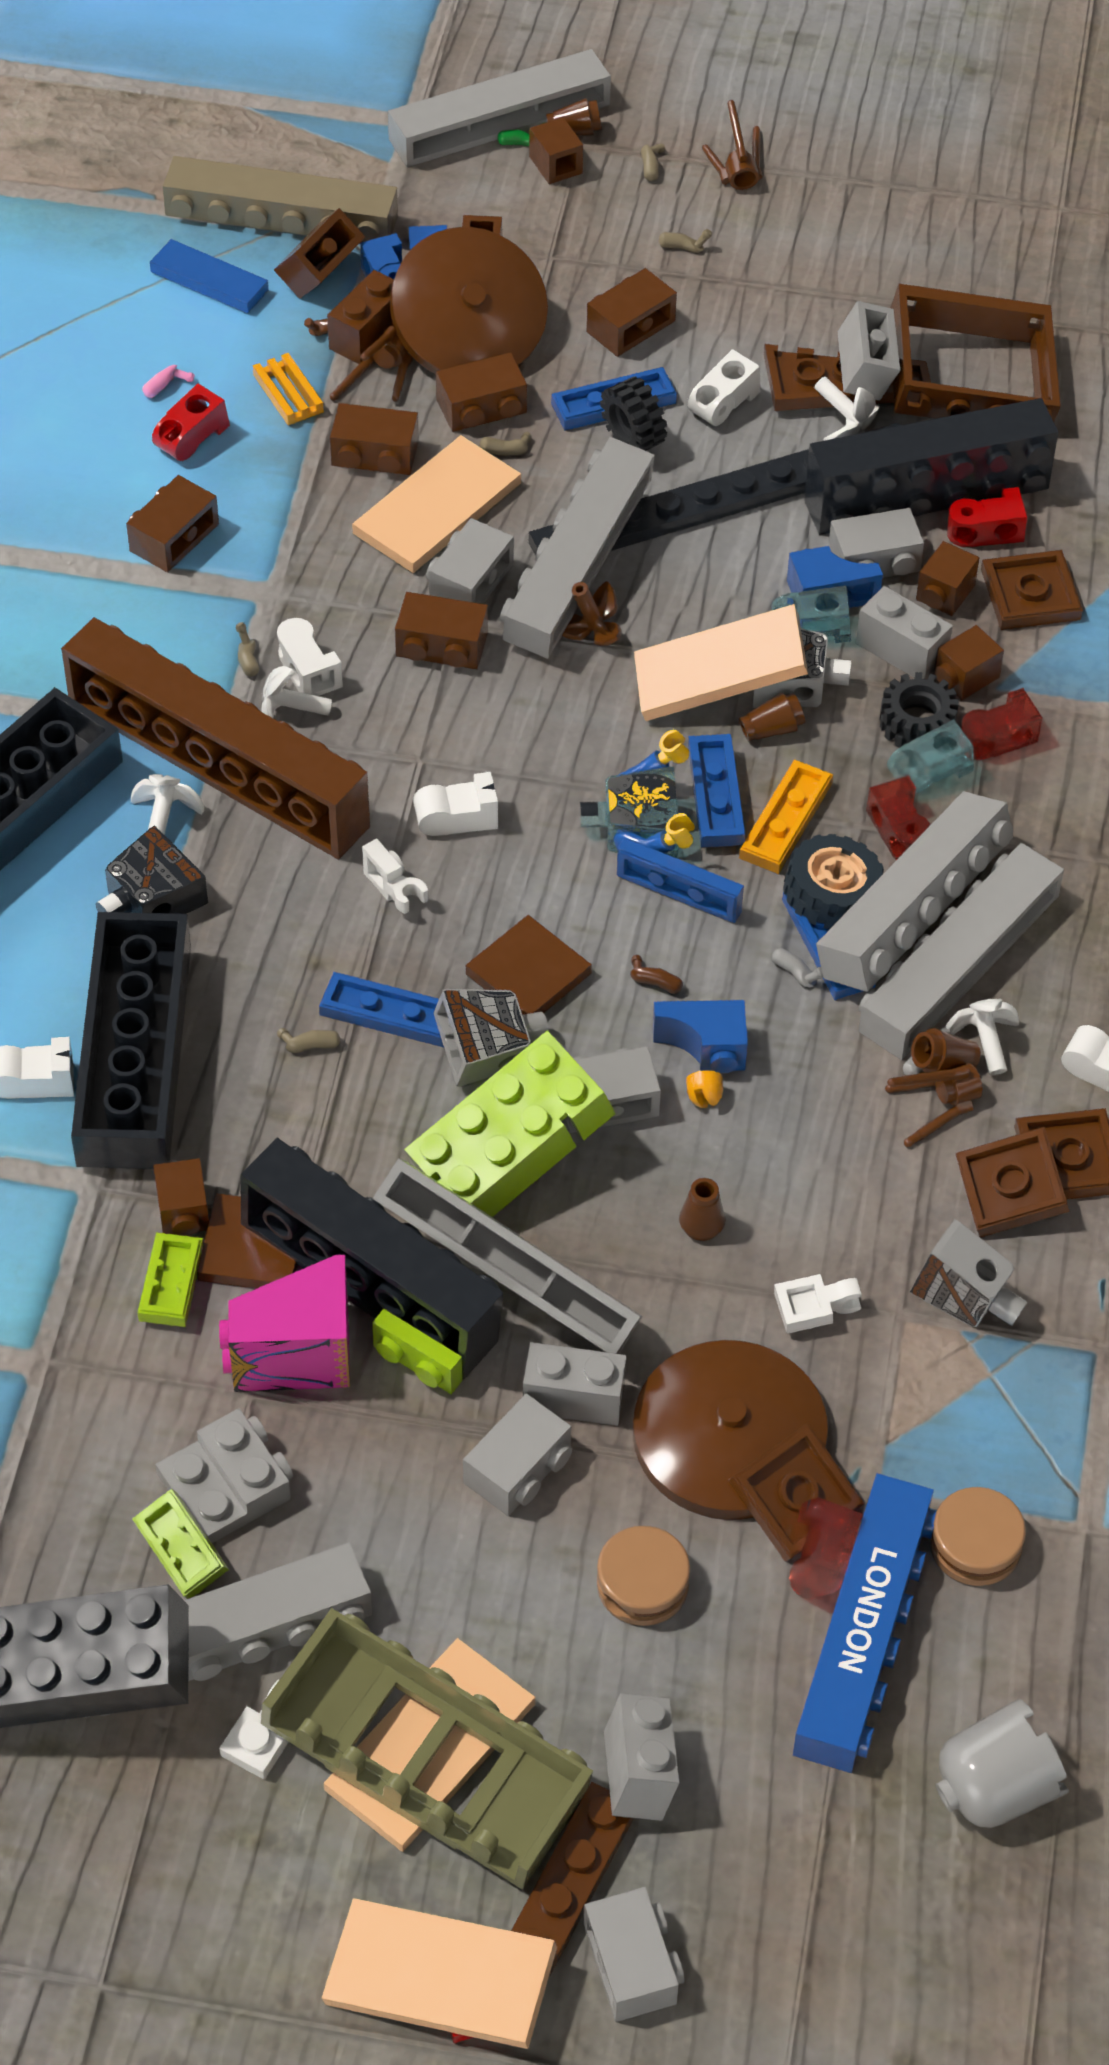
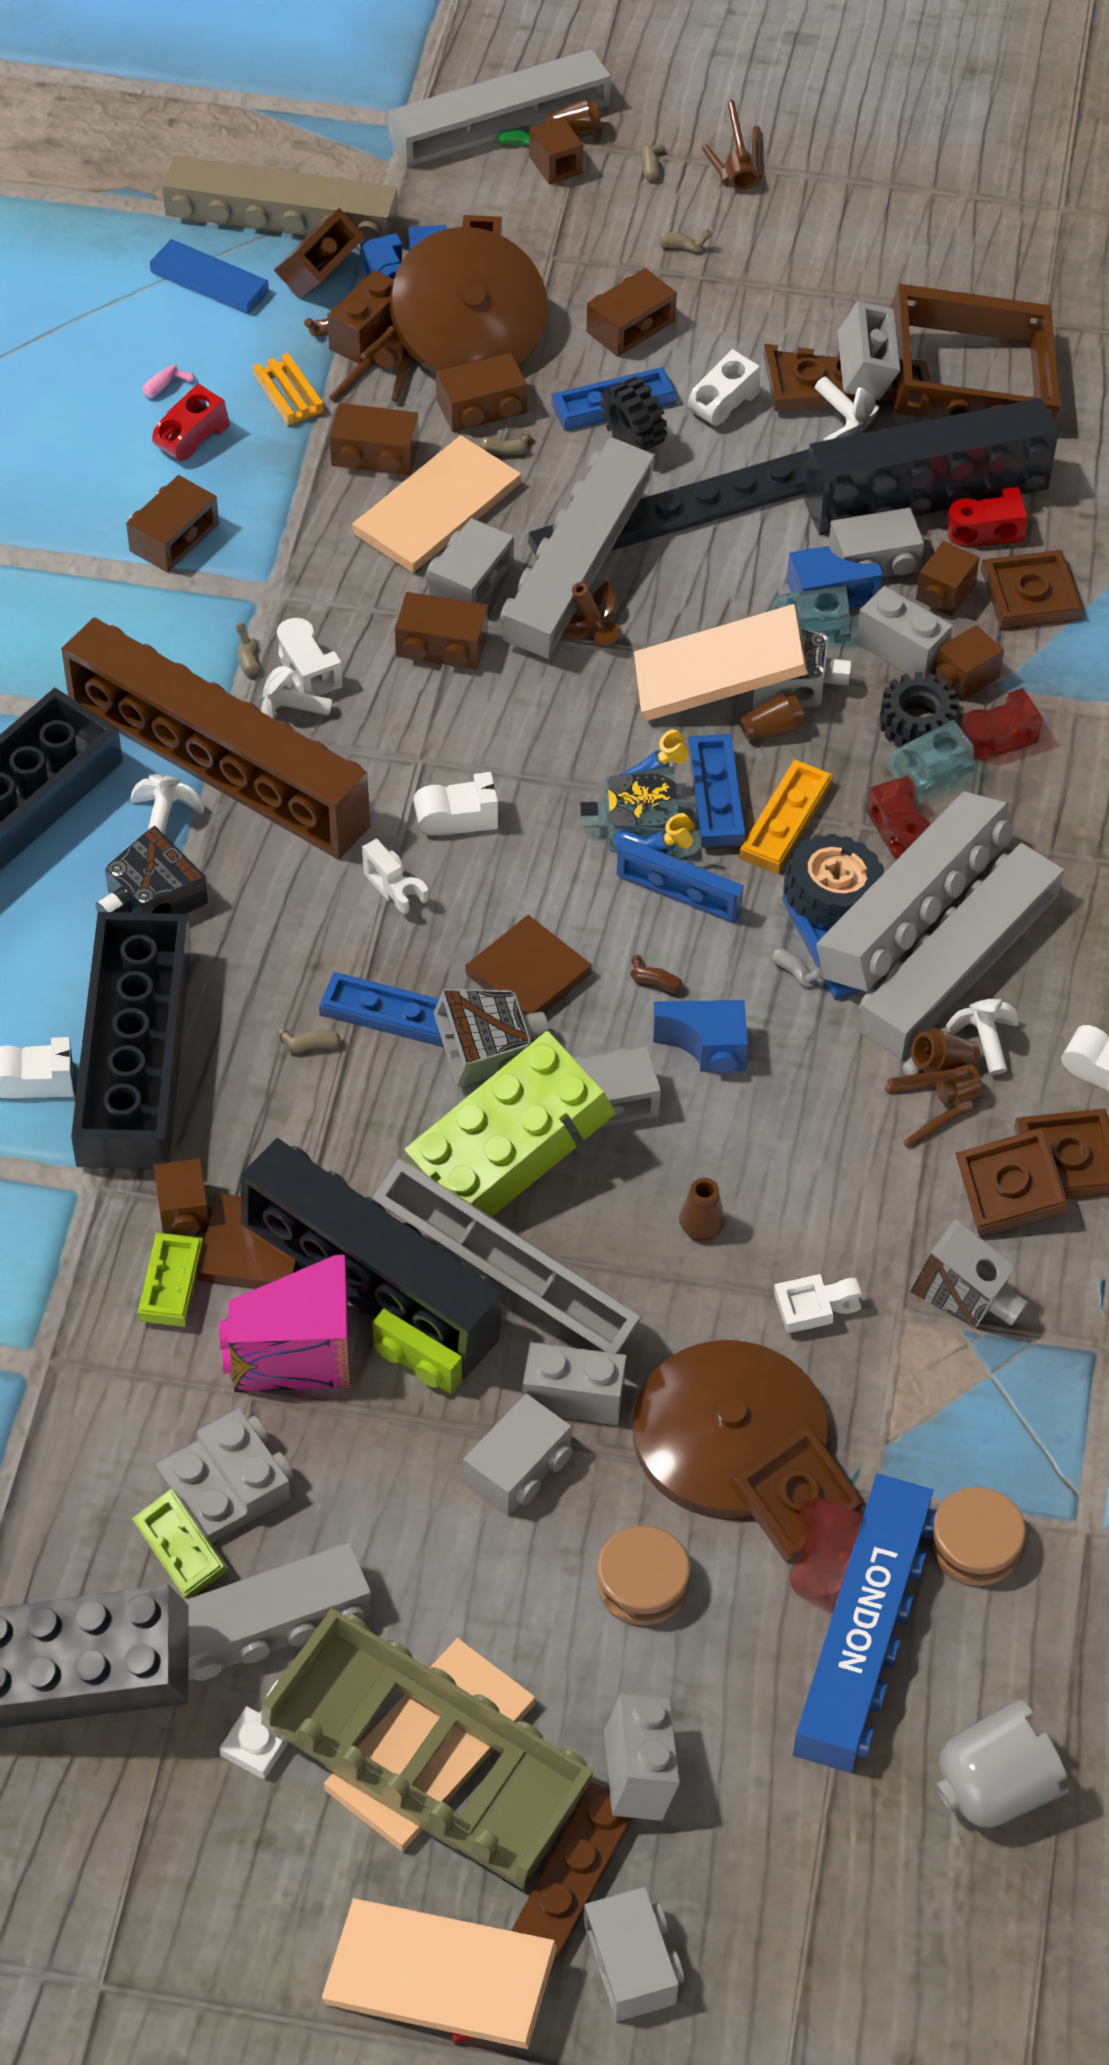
light orange hinge [686,1070,723,1108] -> none

